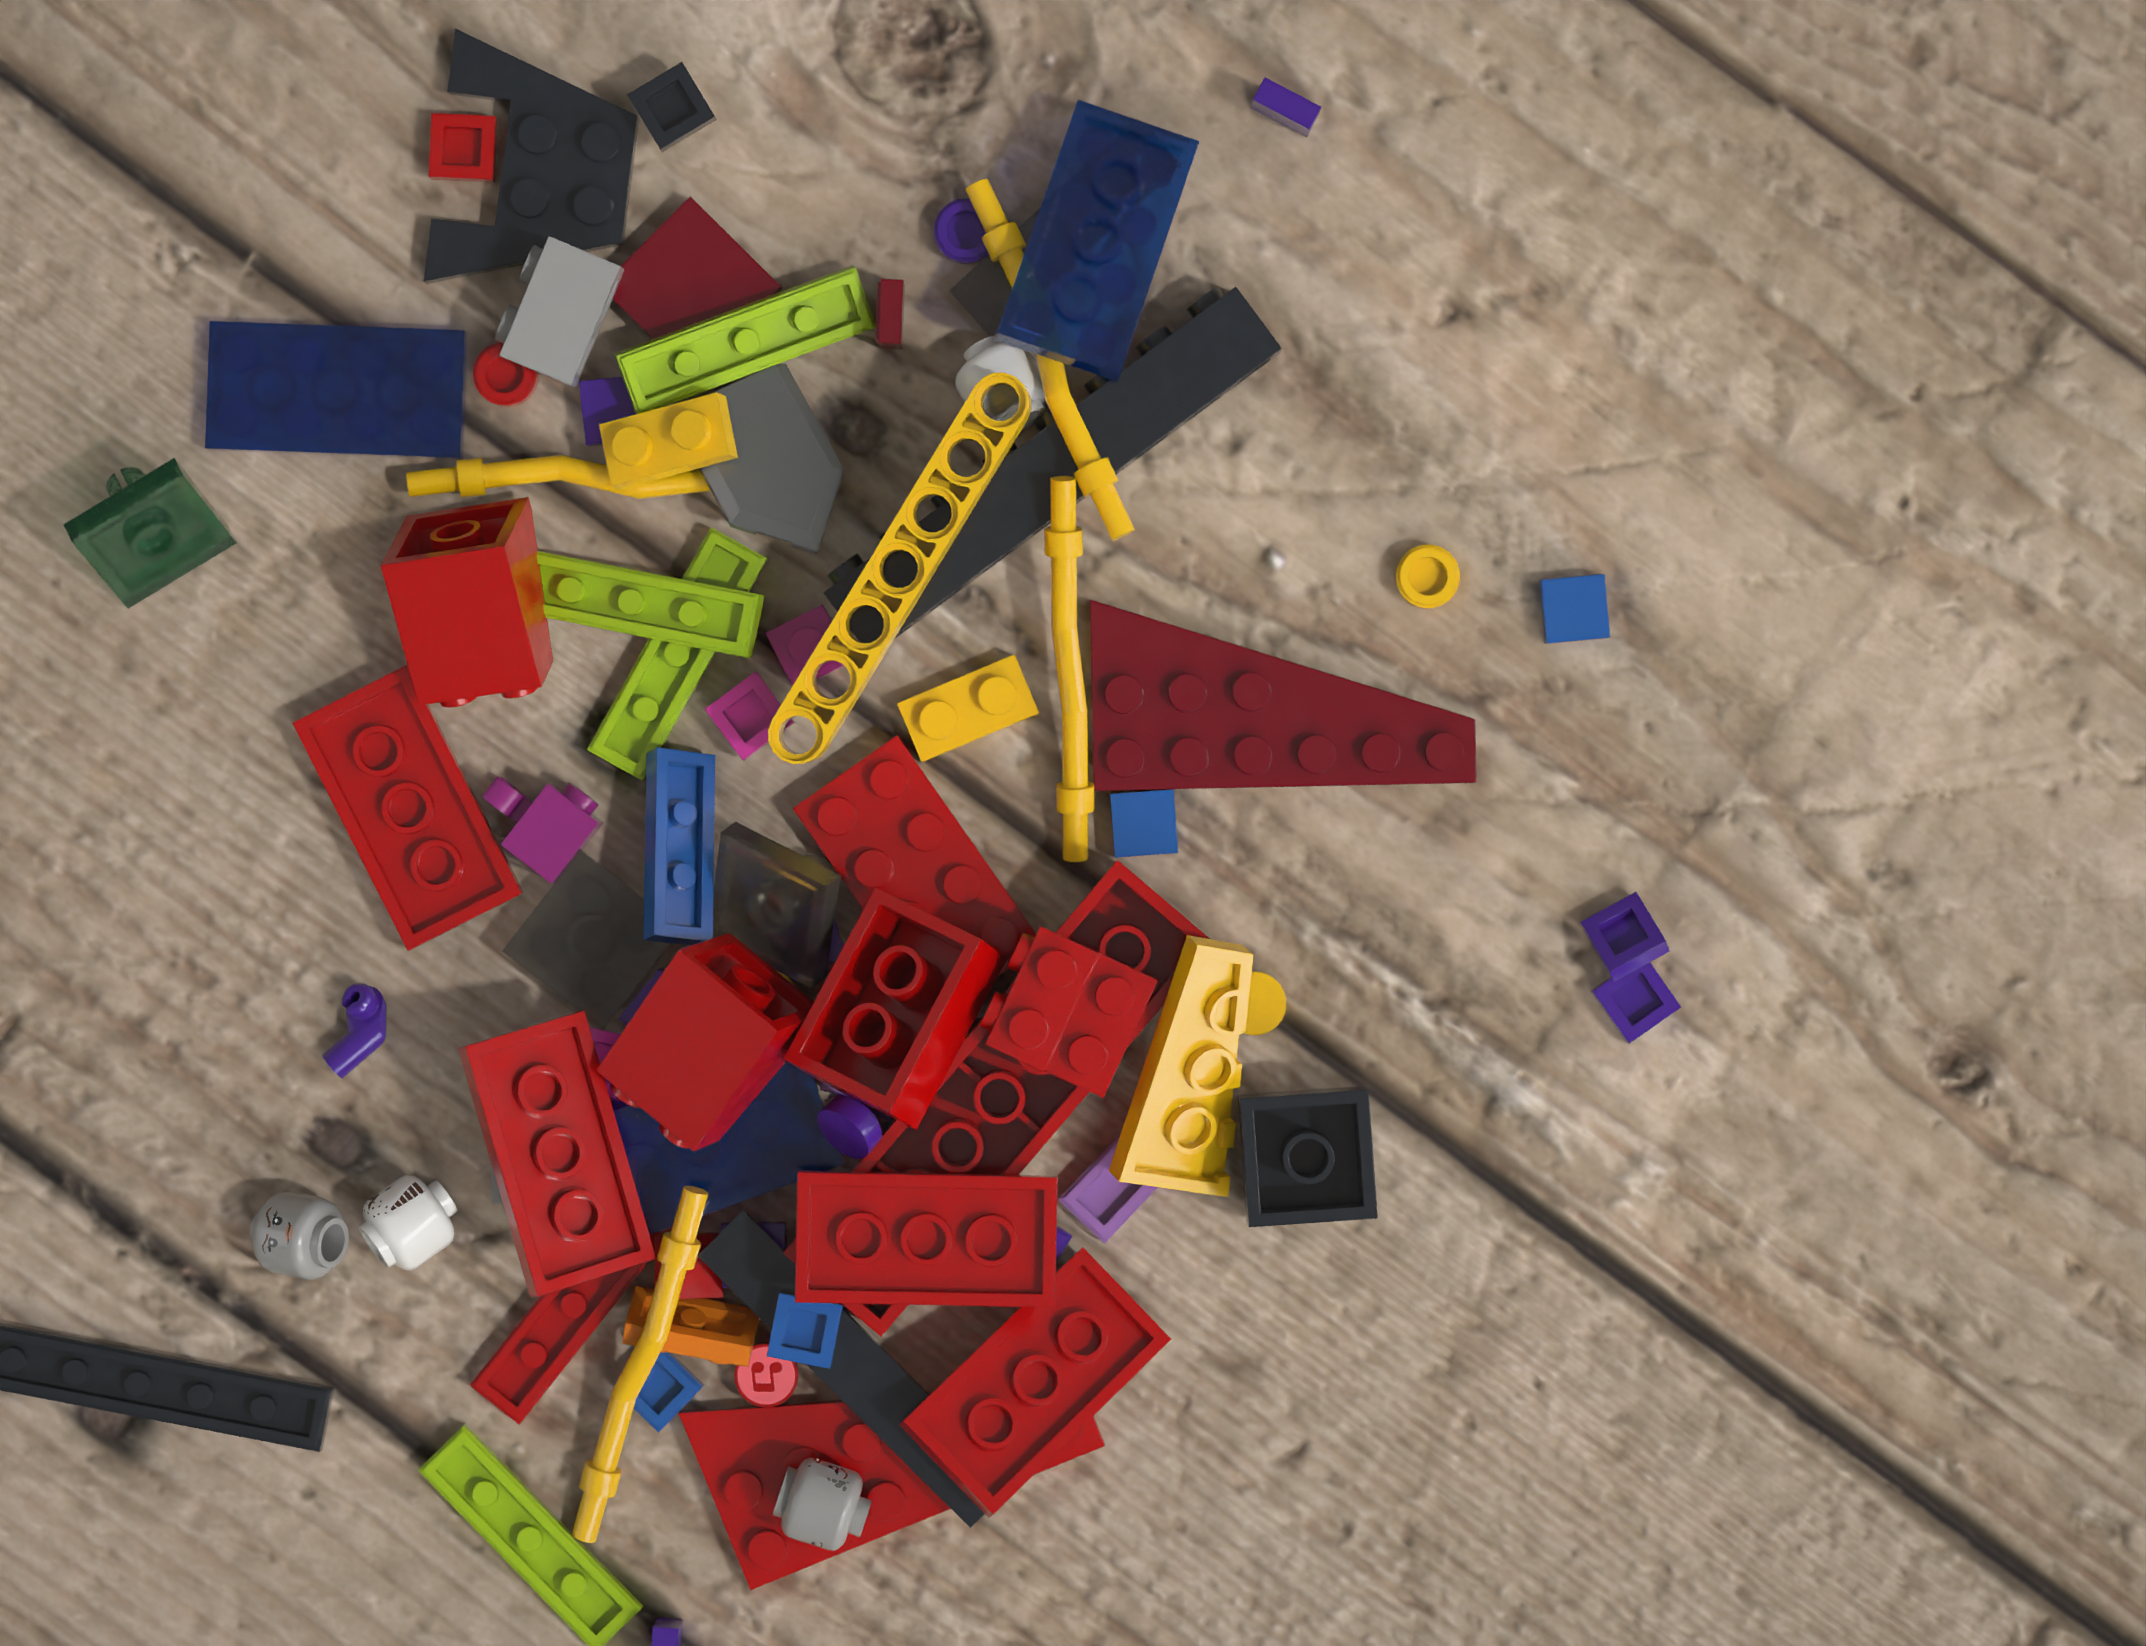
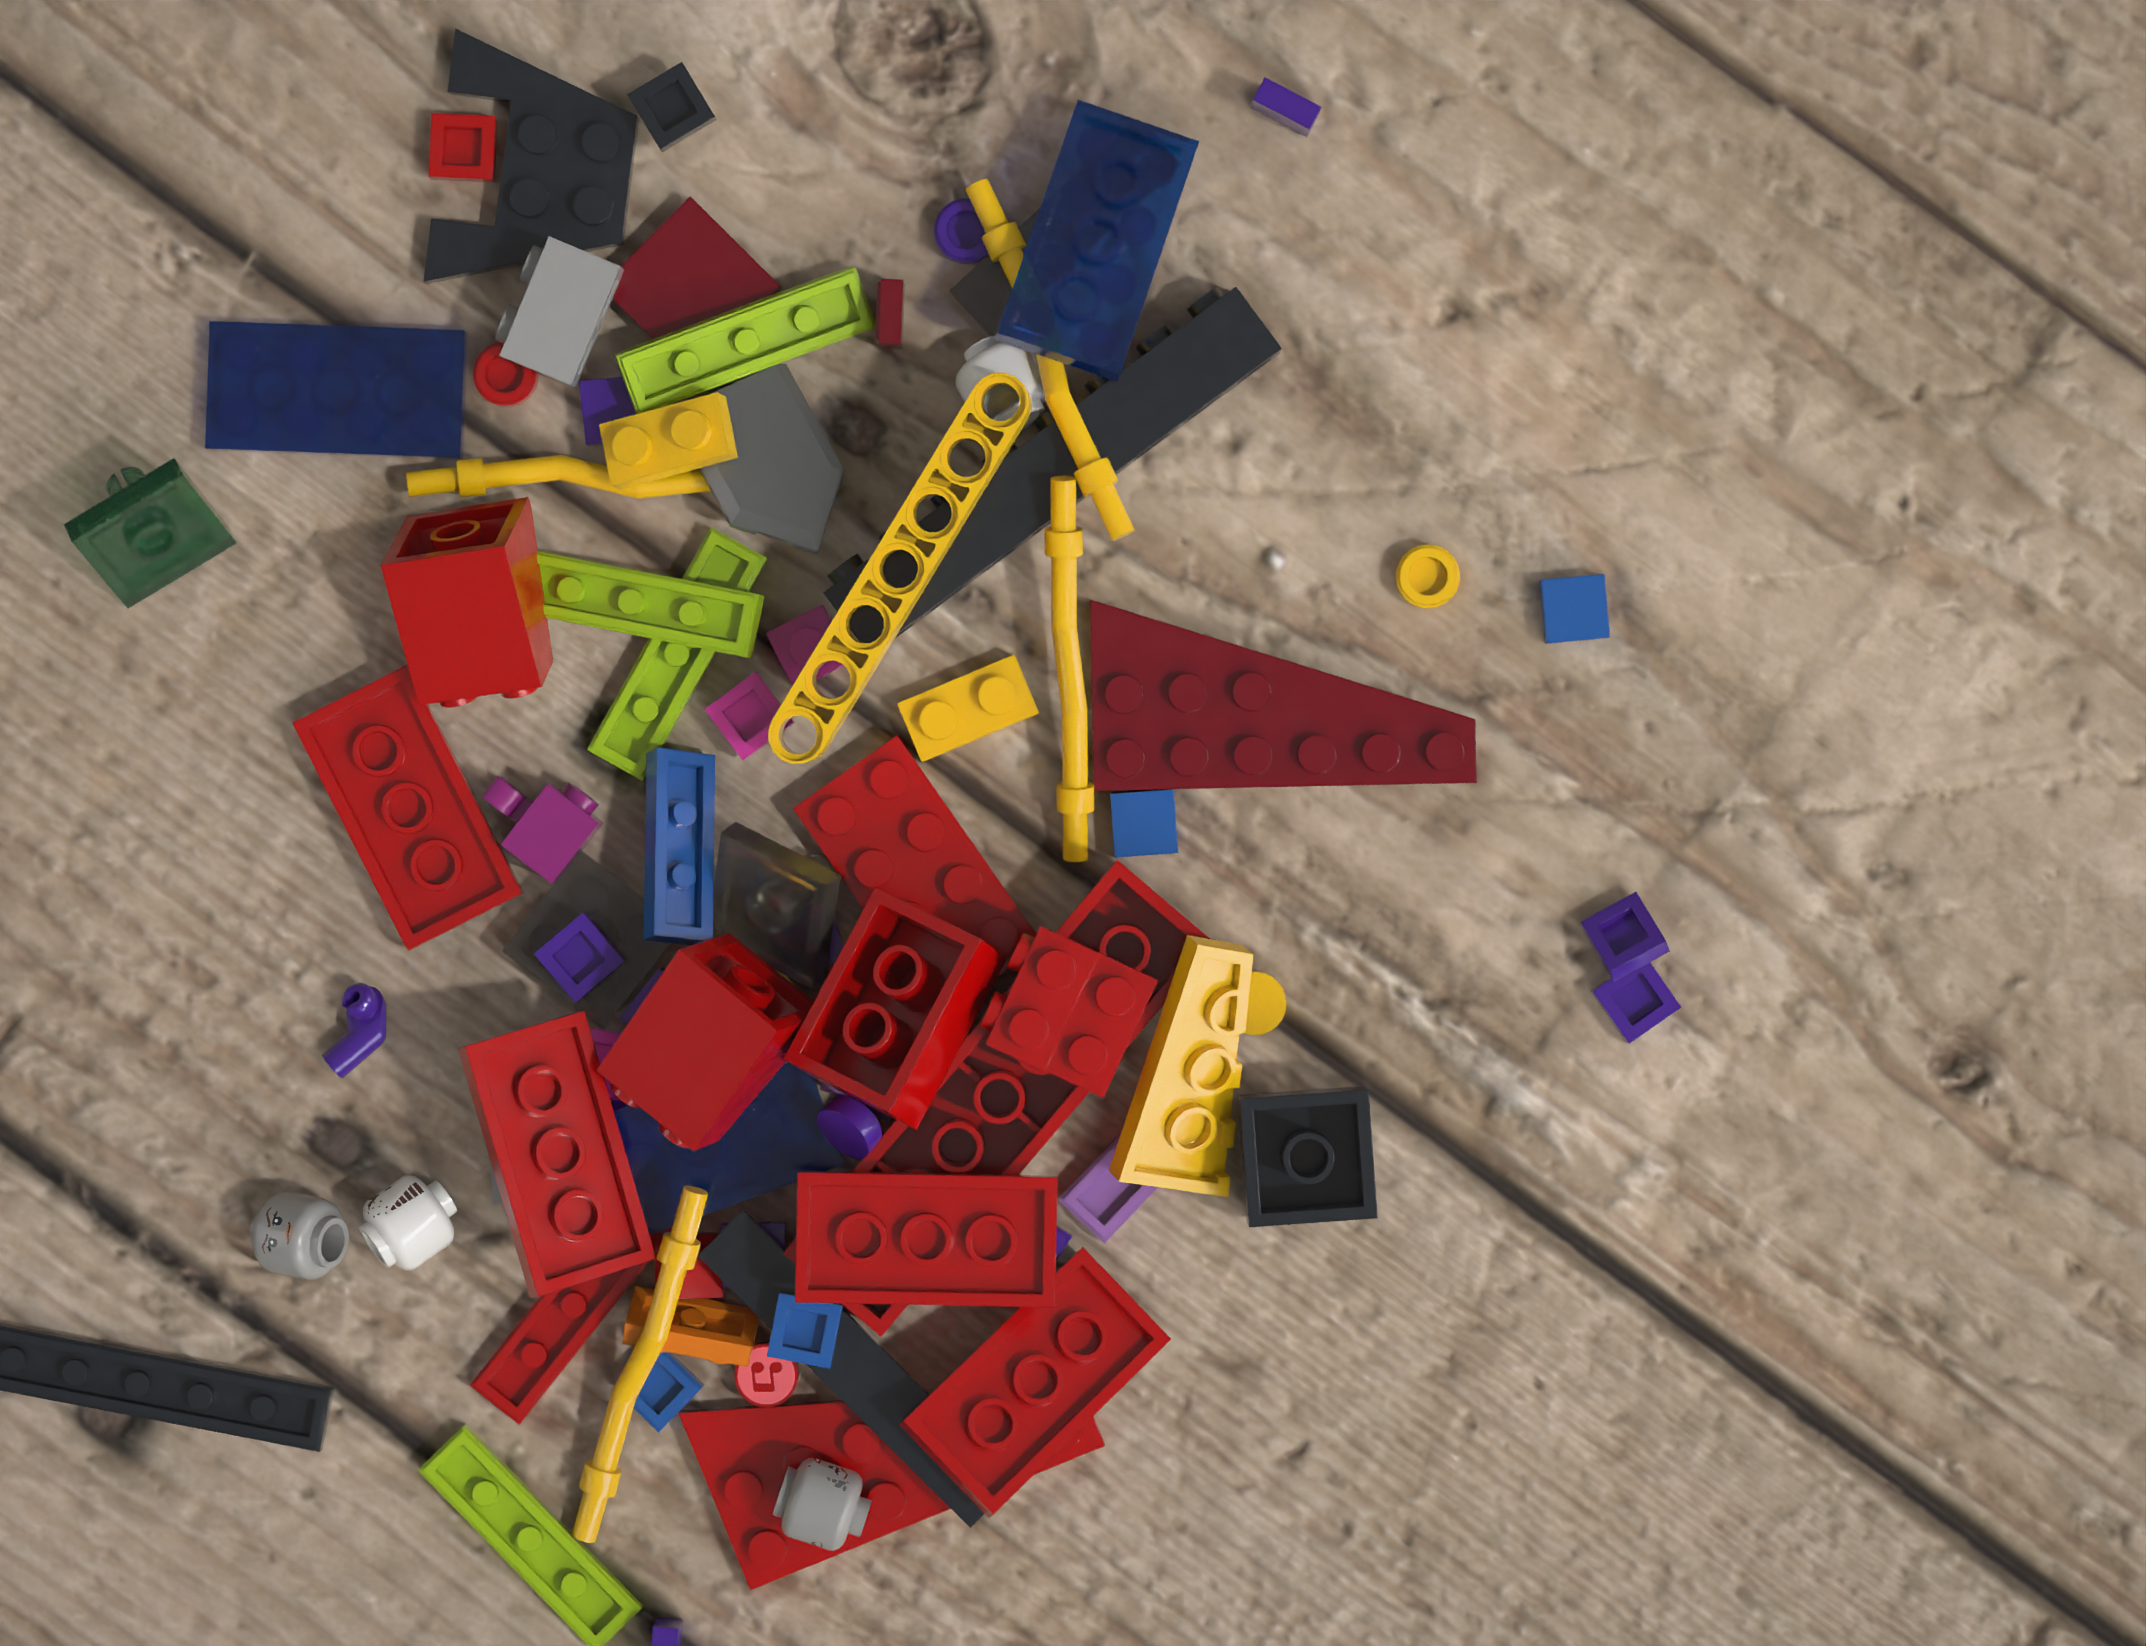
none -> dark purple tile [534,912,626,1003]

